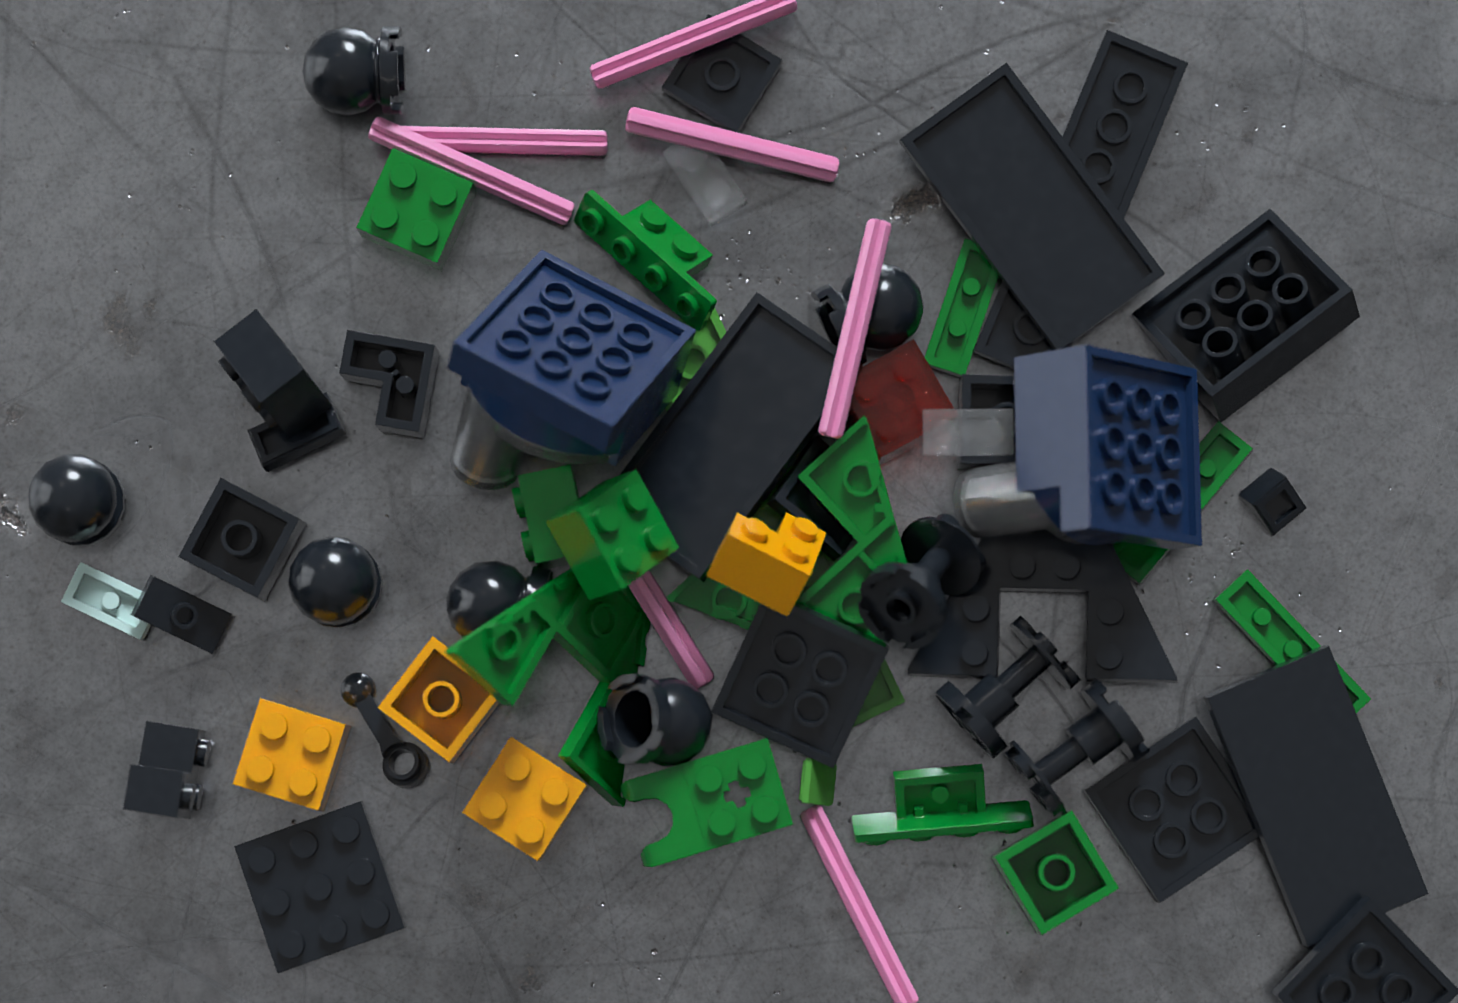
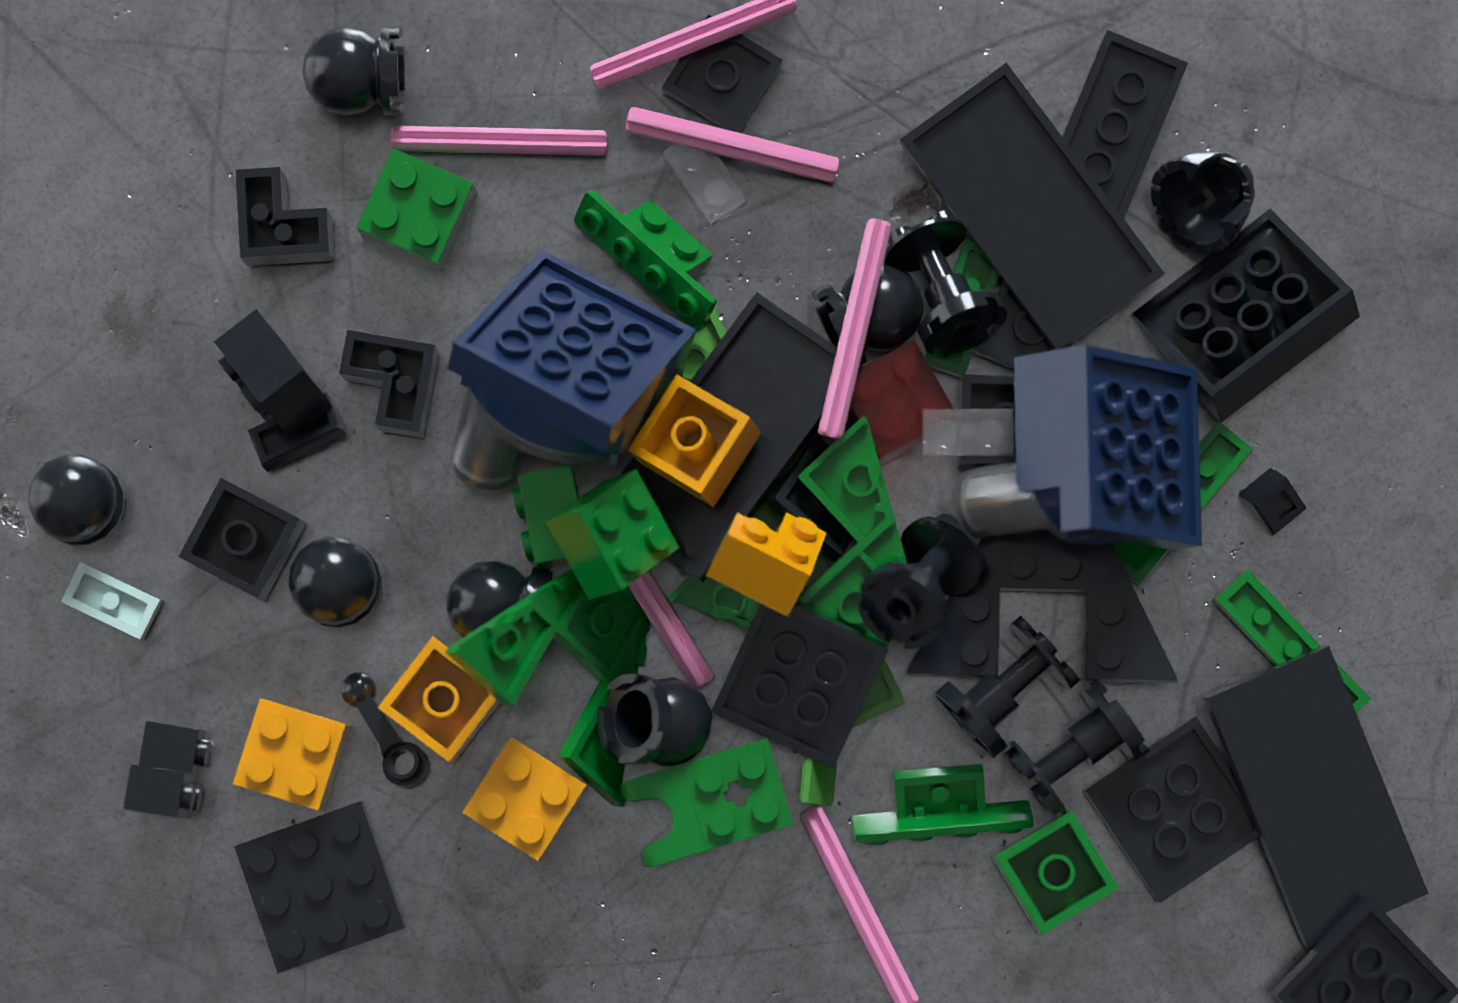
black plate [131,575,232,654] -> none
bright pink axle [368,117,574,225] -> none
none -> black brick [235,167,335,266]
none -> light orange brick [628,375,762,507]
none -> black piece [884,210,1007,355]
none -> black hair [1150,152,1255,254]

